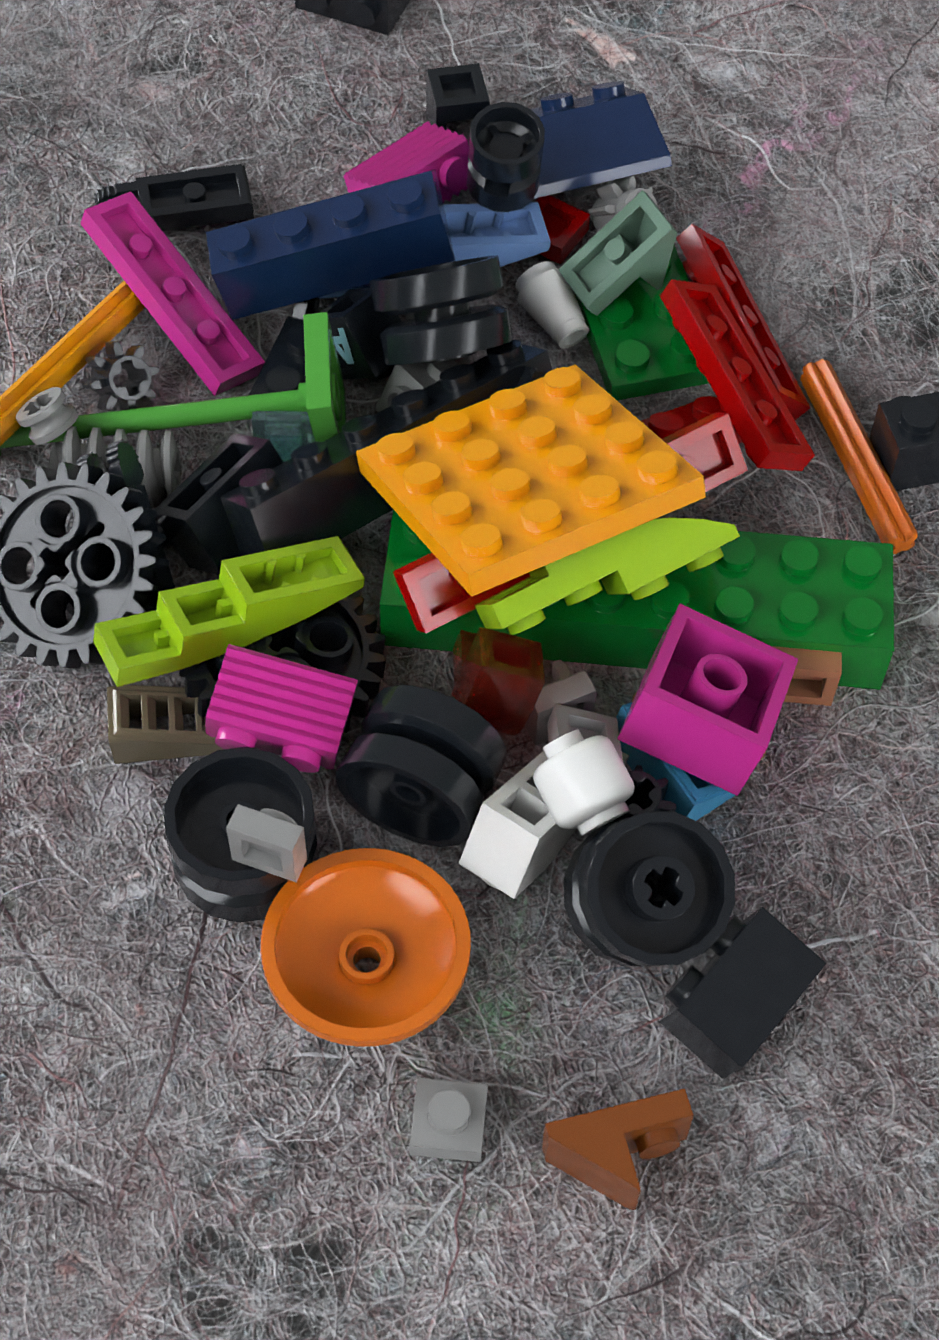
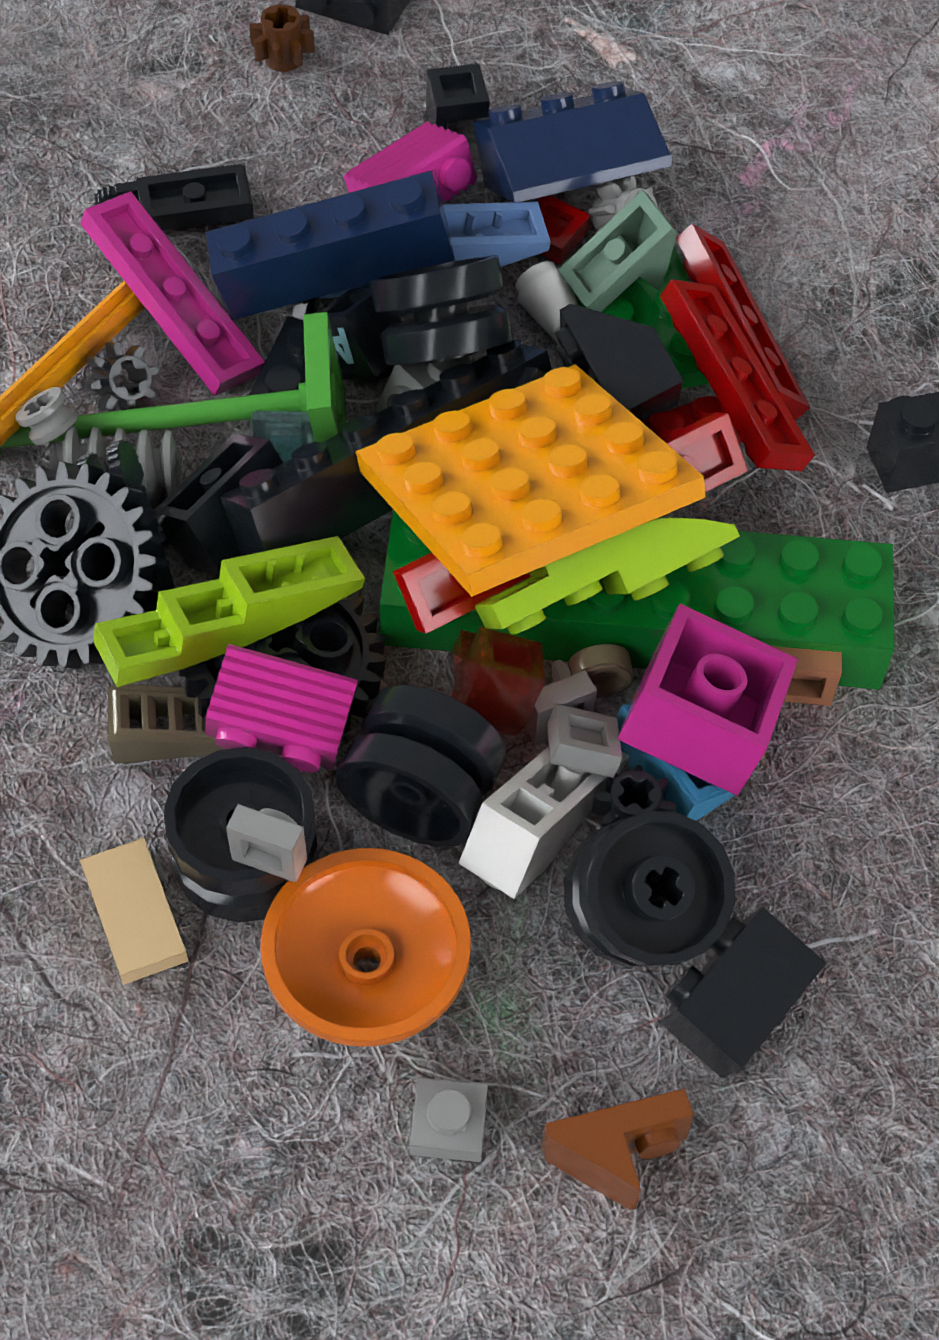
black wheel [467,102,545,212] -> none
white head [533,729,635,836] -> none
orange axle [800,359,918,555] -> none
none -> tan tile [80,838,188,985]
none -> reddish brown gear [249,4,315,72]
none -> black slope [555,304,683,421]
none -> dark tan tile [568,644,634,698]

